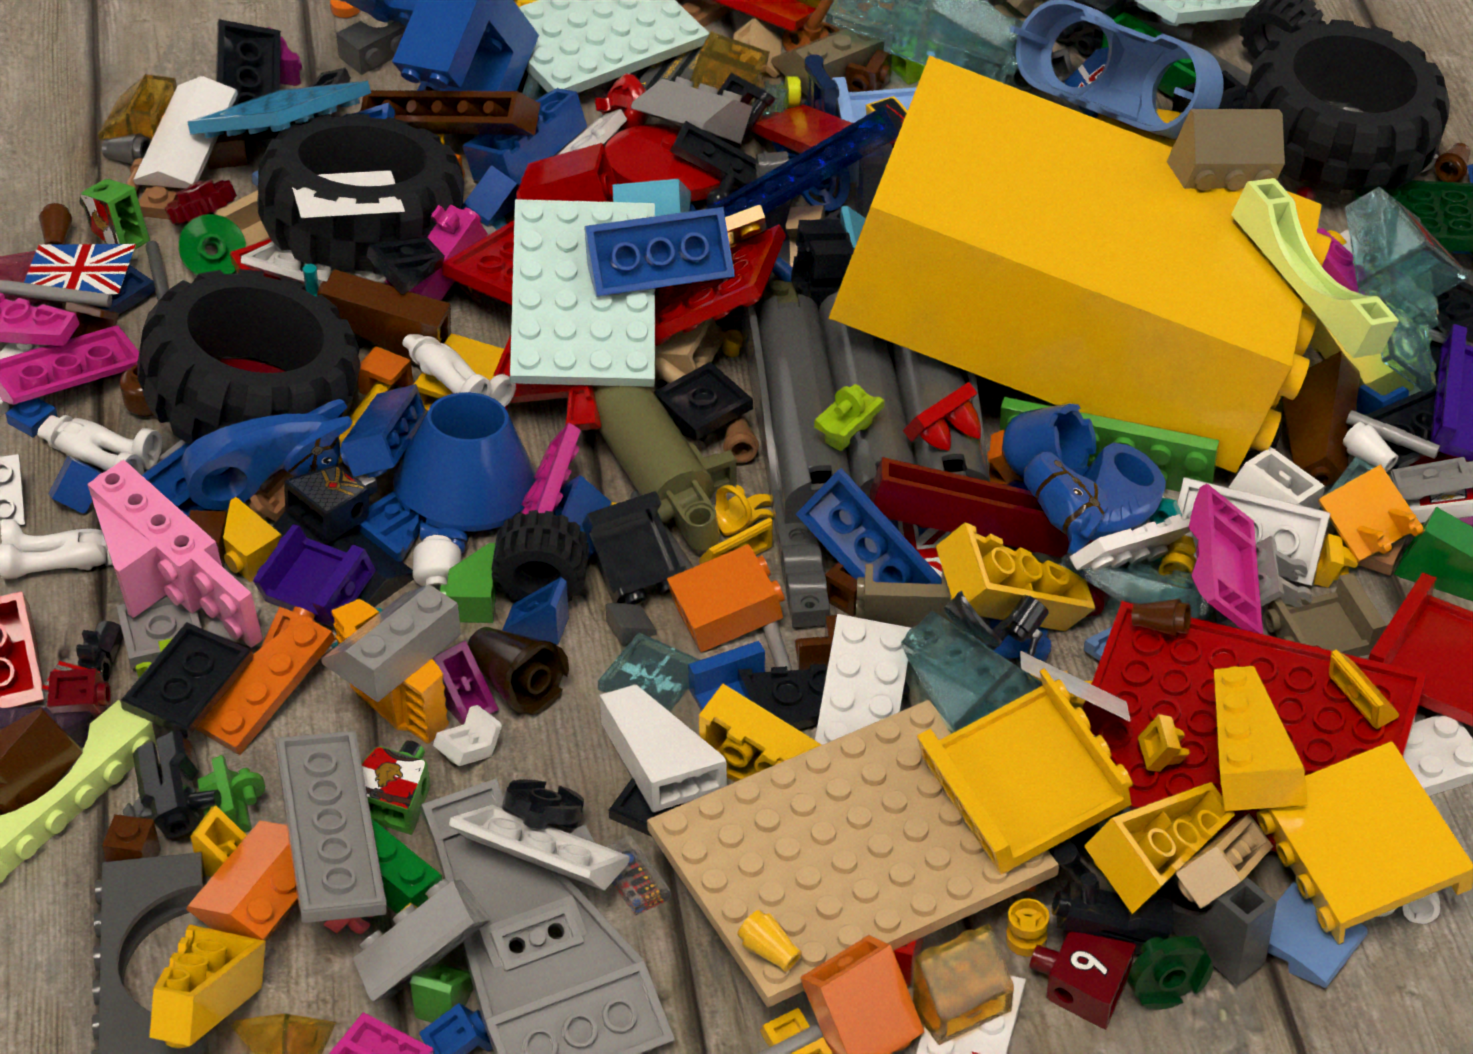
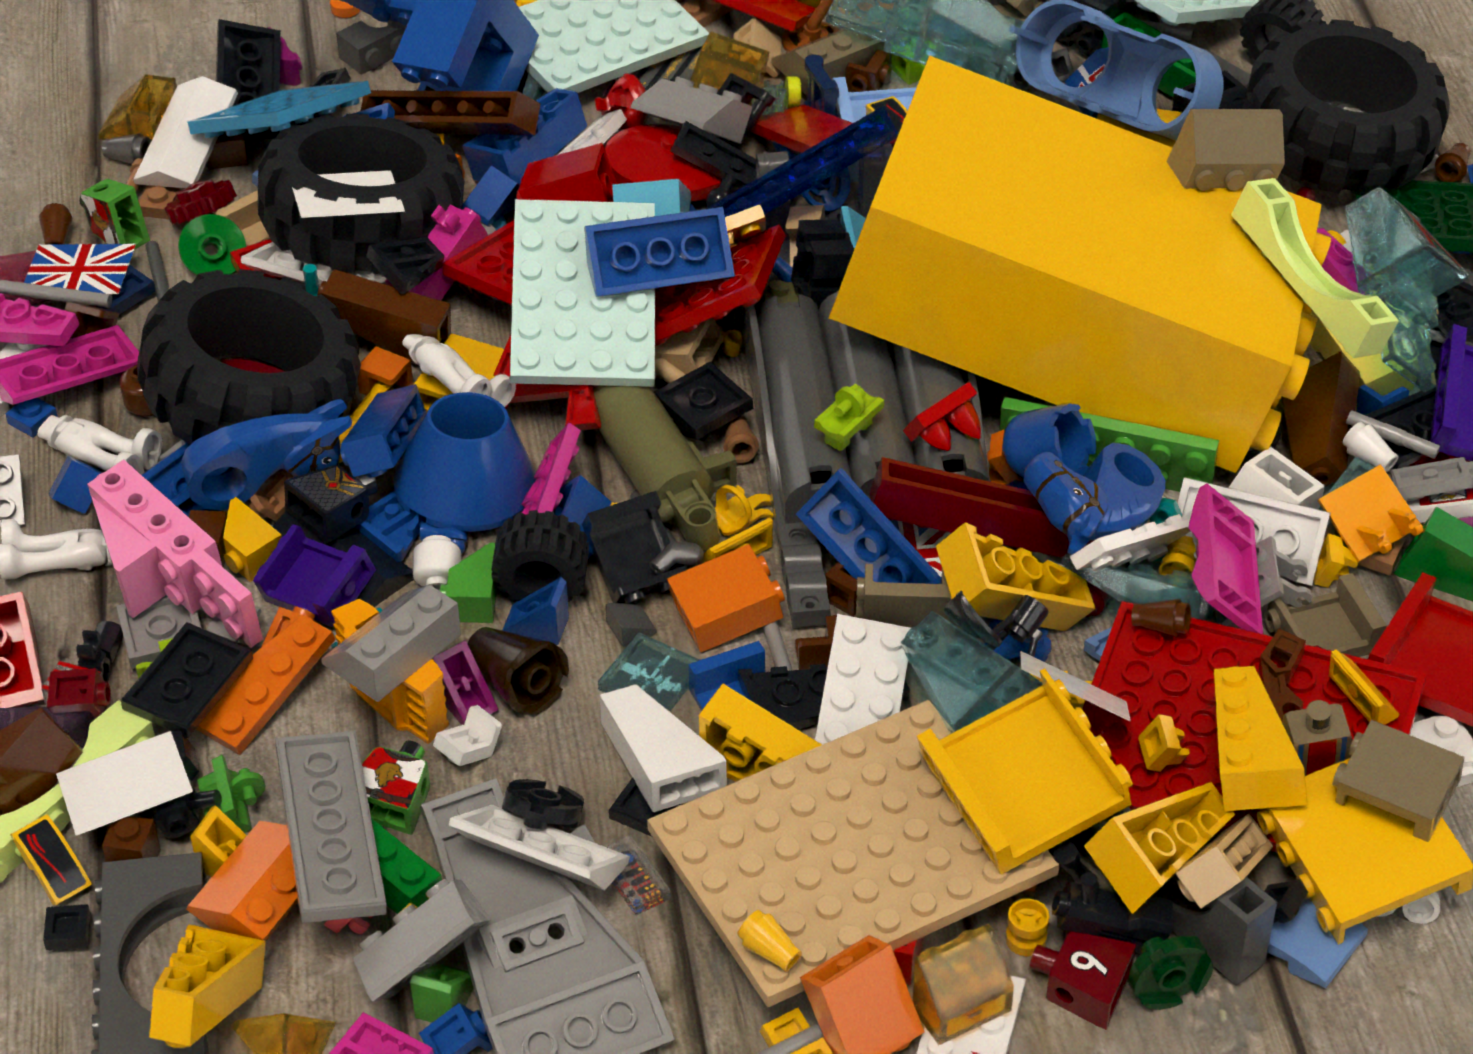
none -> black slope [10,814,92,905]
none -> black plate [43,904,91,950]
none -> white sticker [56,731,193,836]
none -> flat silver arm [649,541,704,575]
none -> reddish brown piece [1259,628,1306,722]
none -> black plate [1265,880,1308,923]
none -> dark tan torso [1282,700,1352,776]
none -> dark tan panel [1332,720,1465,842]

